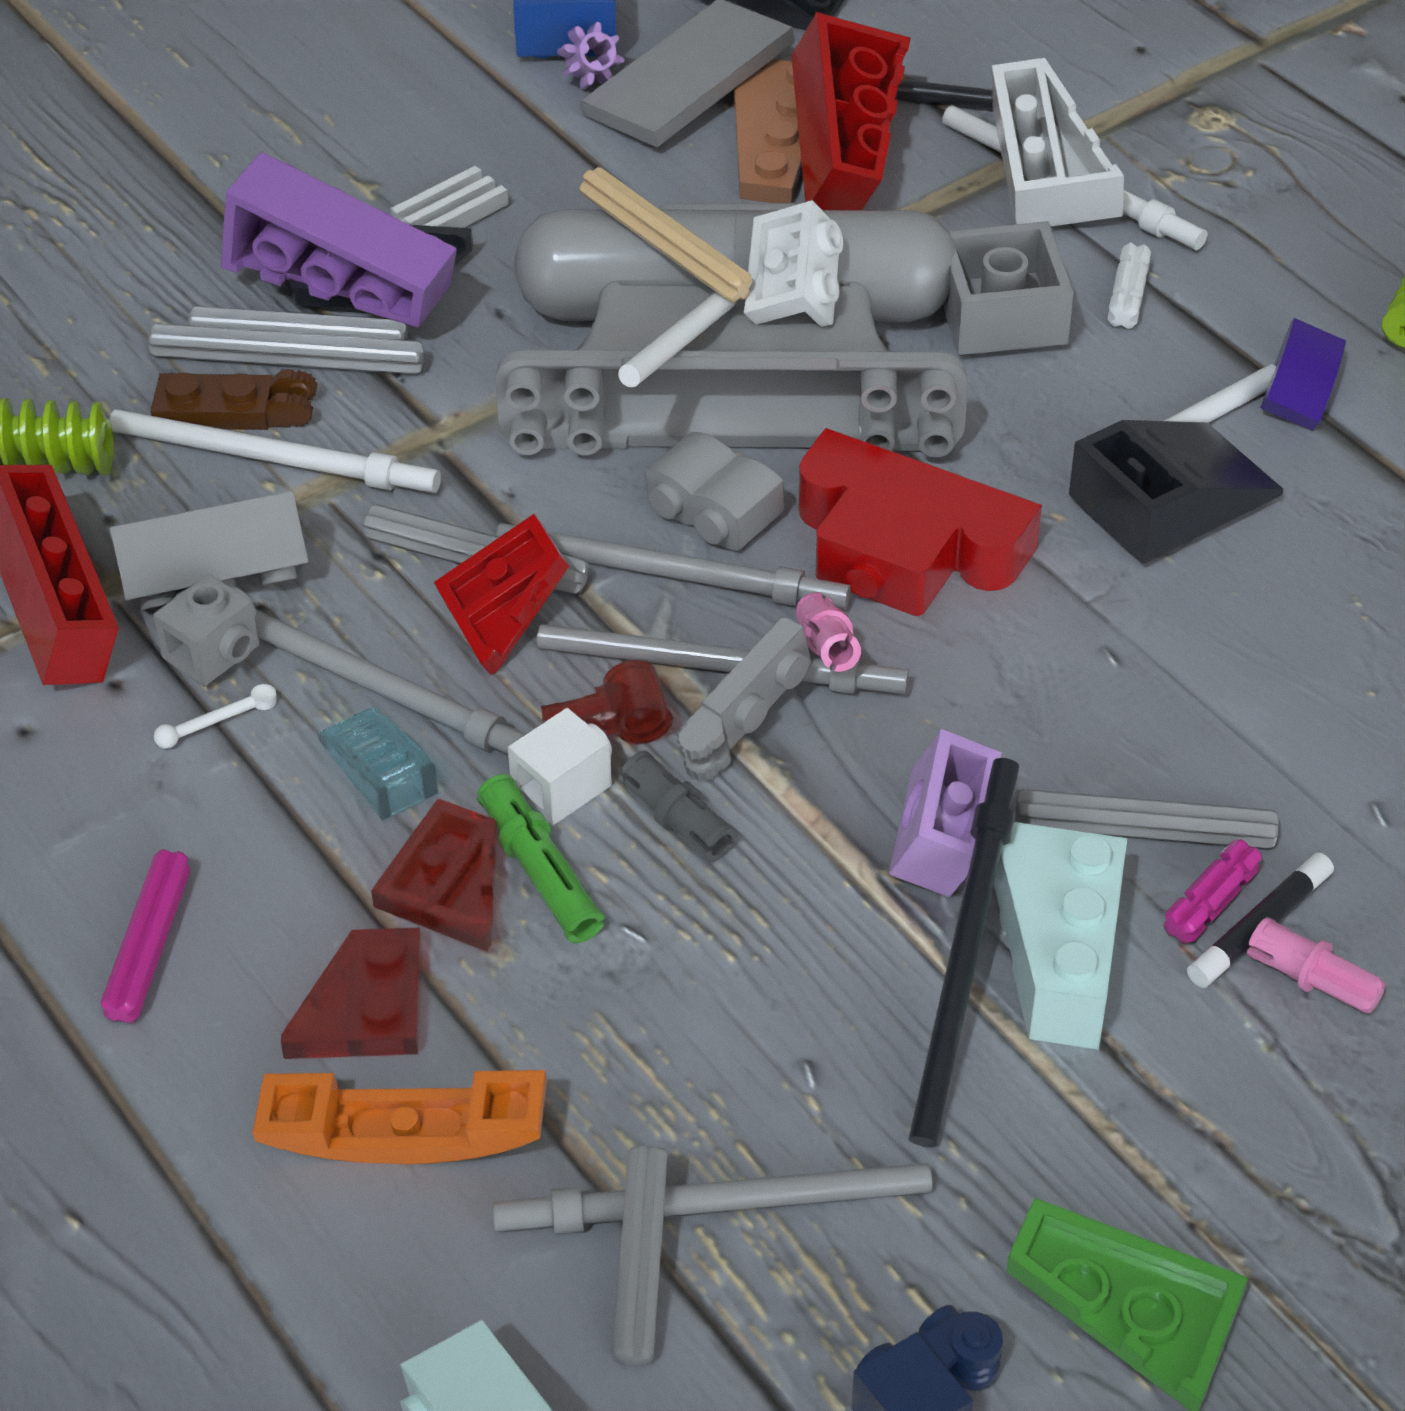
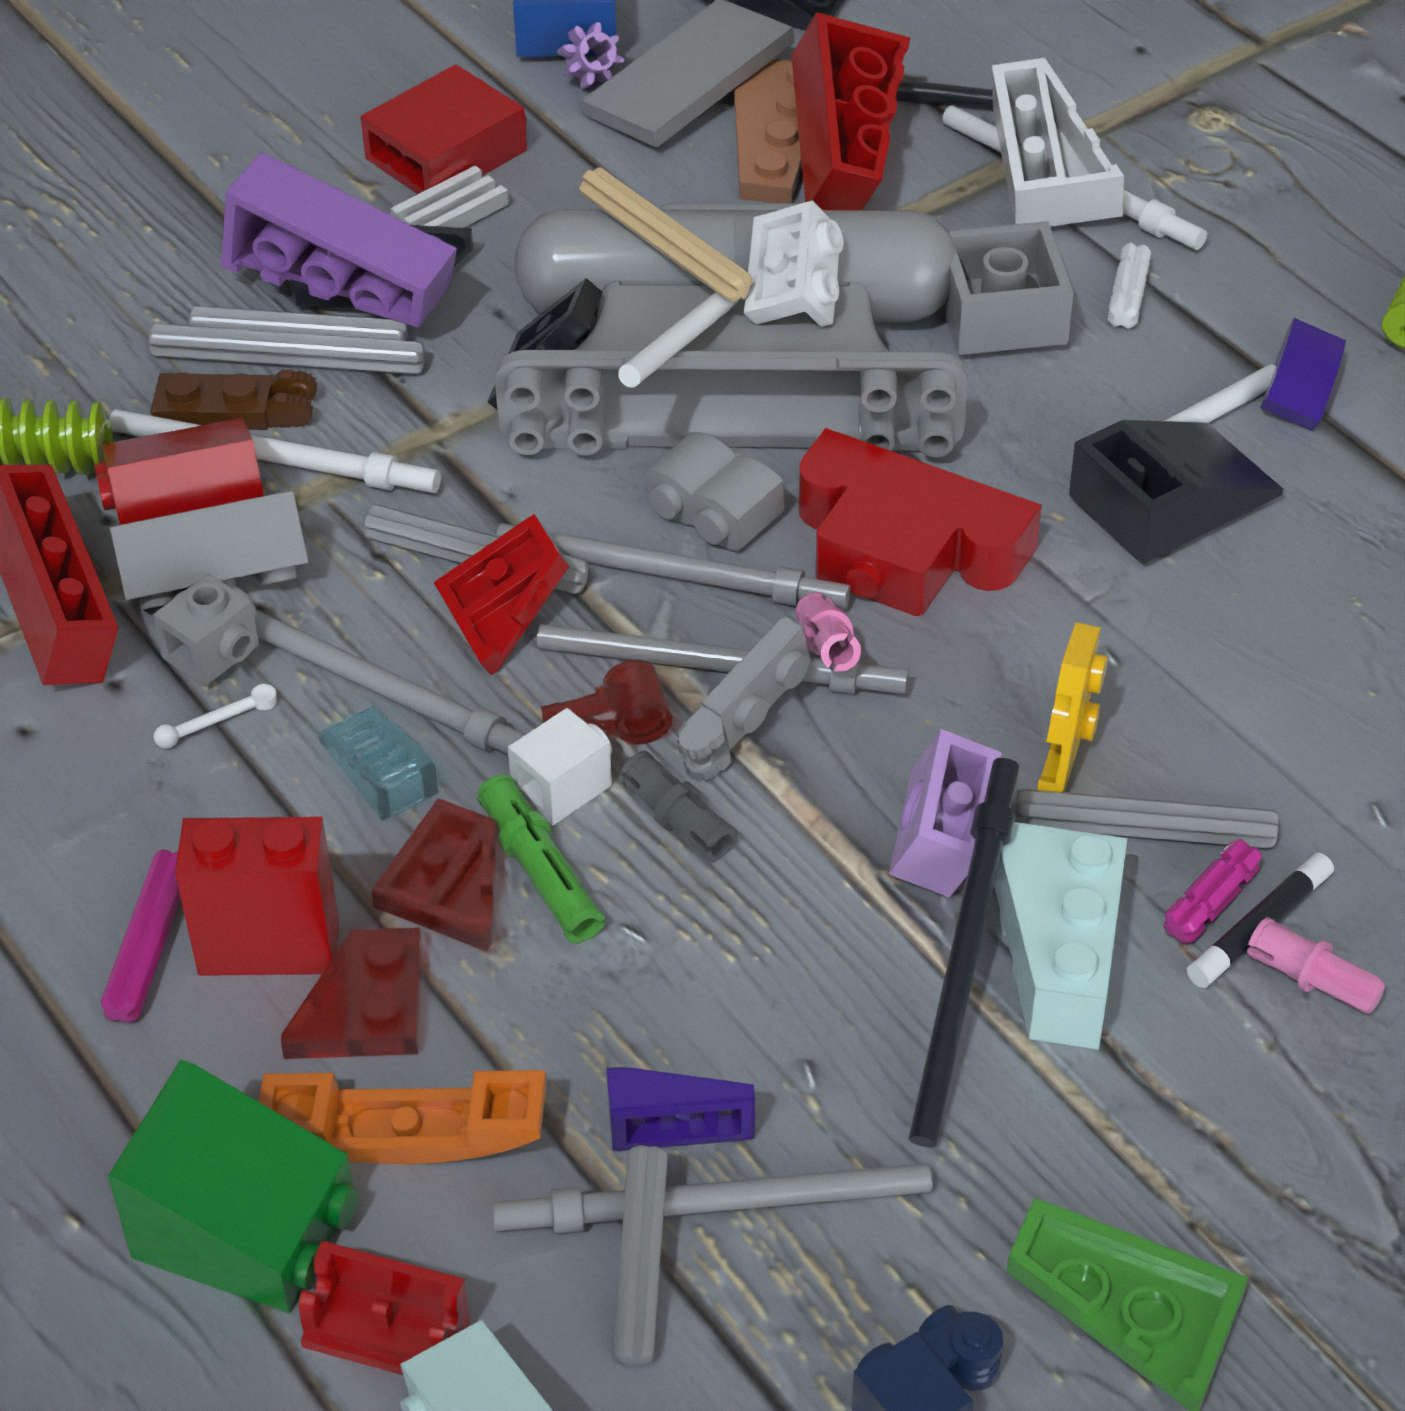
none -> red brick [94,418,264,525]
none -> green slope [108,1059,359,1314]
none -> red brick [175,816,339,976]
none -> red hinge [299,1241,470,1376]
none -> red brick [360,64,527,194]
none -> black wing [487,278,603,411]
none -> dark purple slope [606,1067,755,1151]
none -> yellow wing [1037,622,1108,792]

